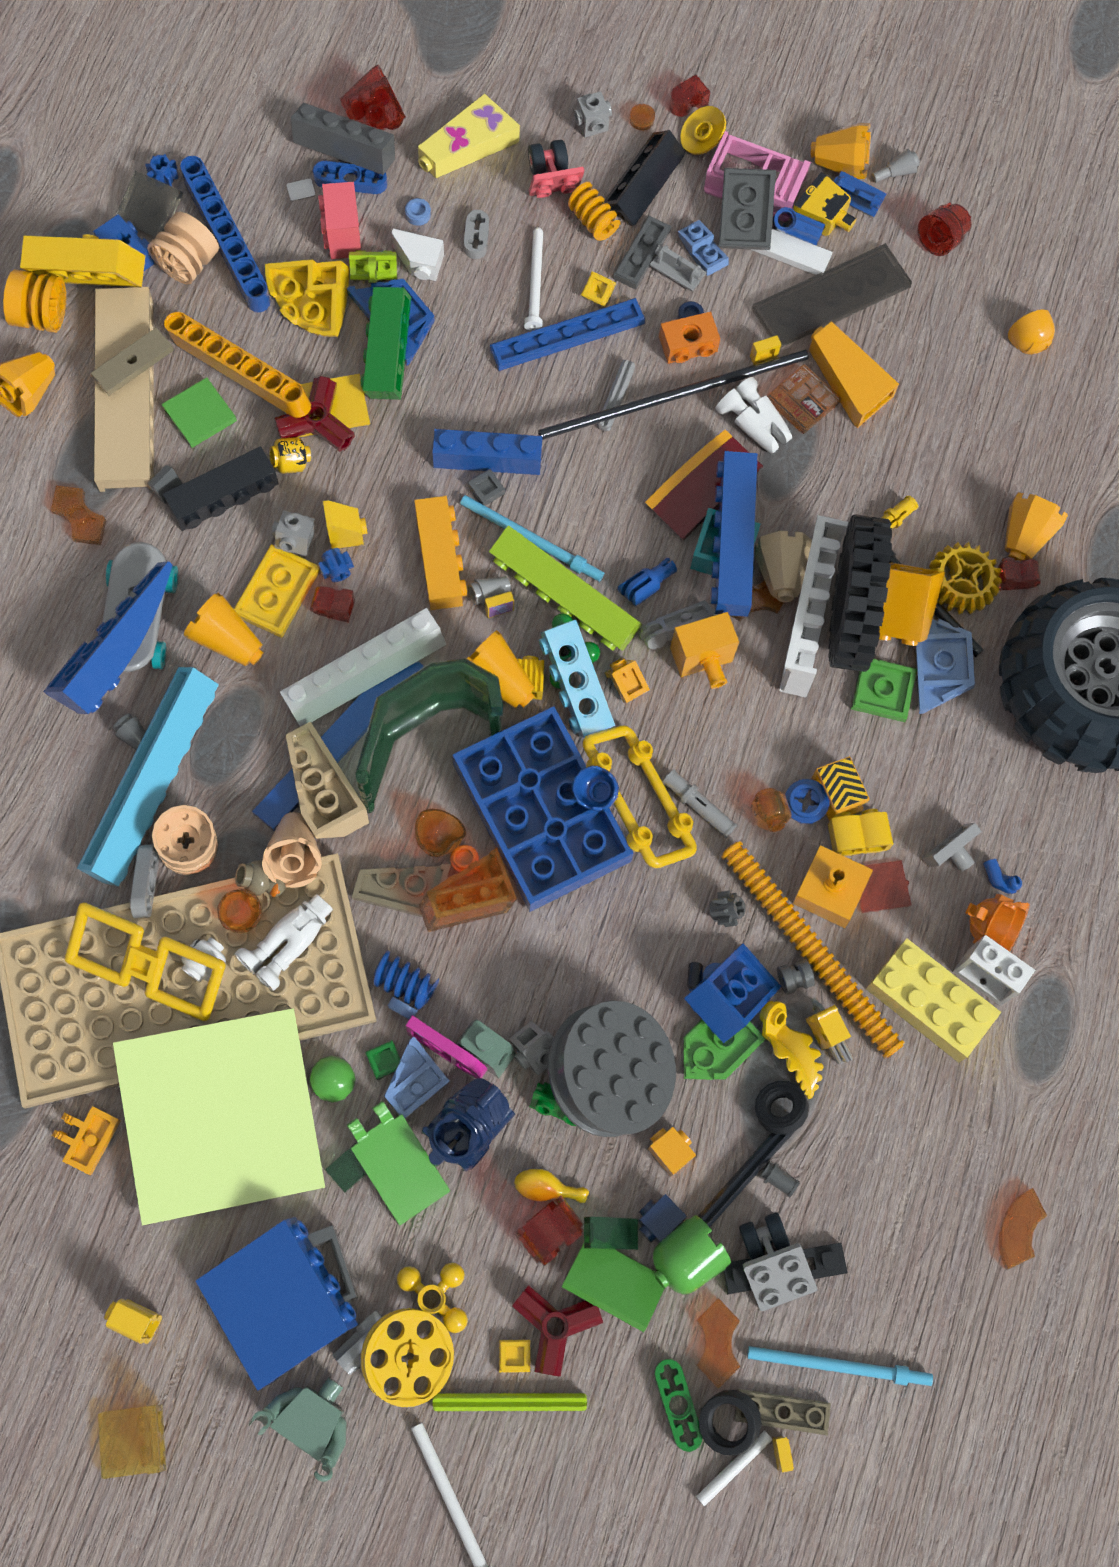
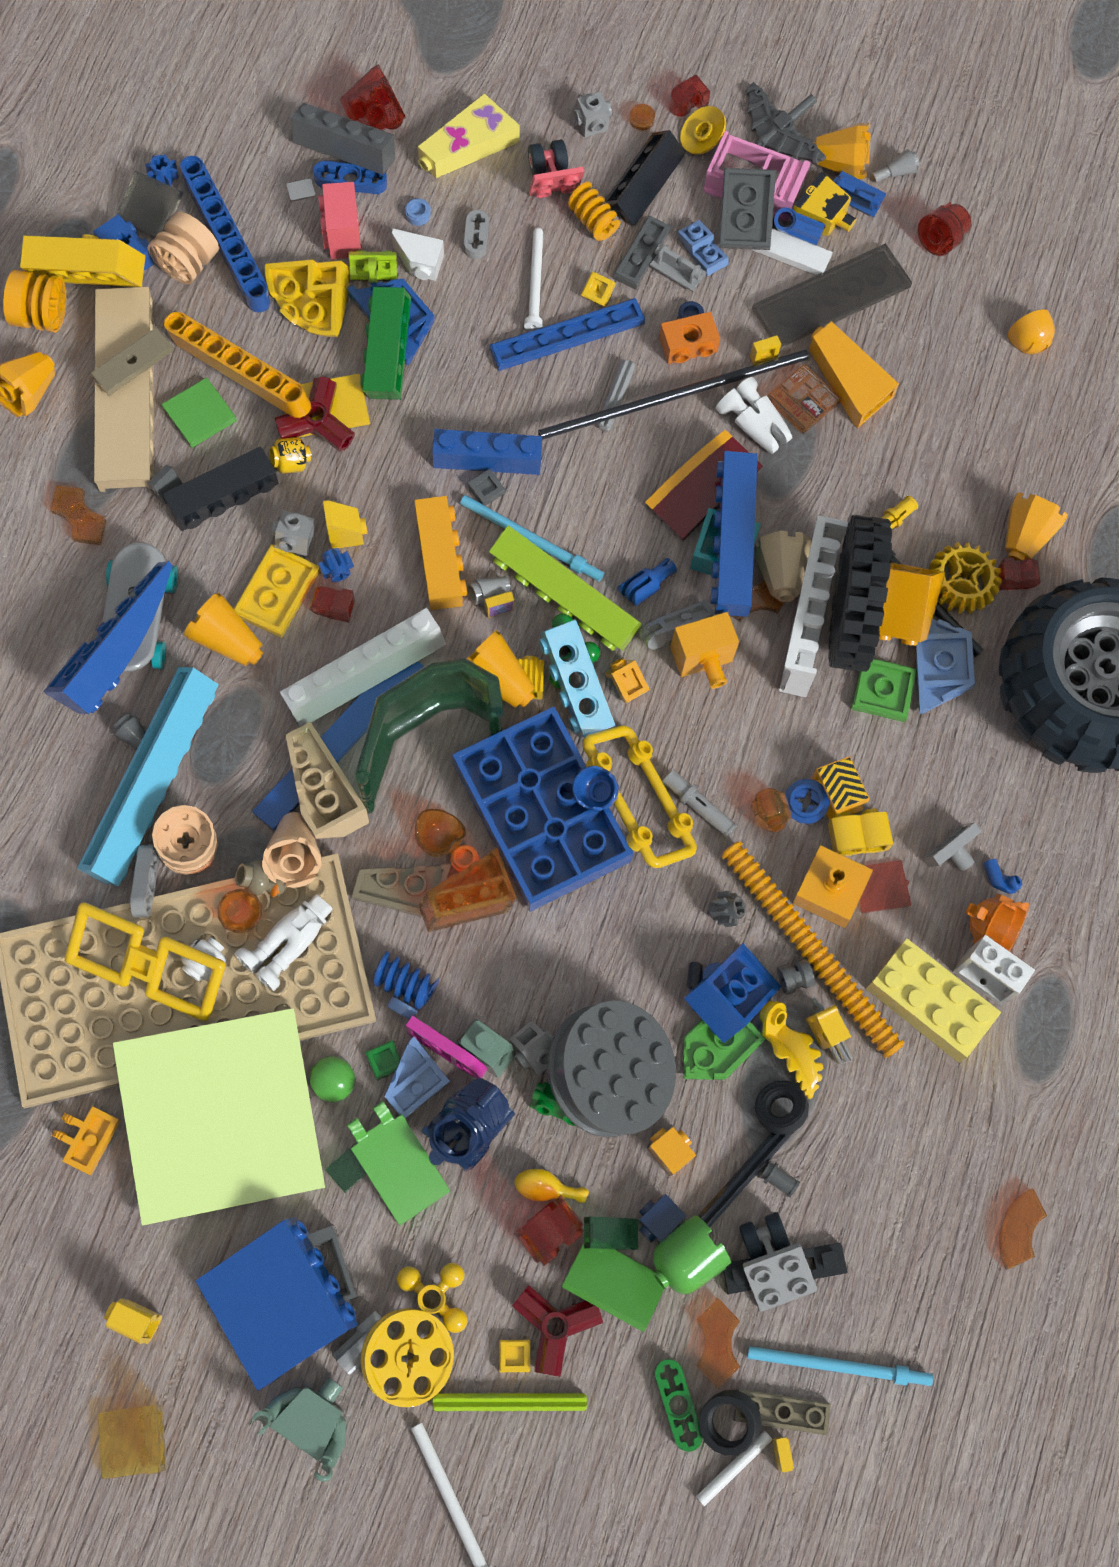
none -> dark grey bar [746,81,826,164]

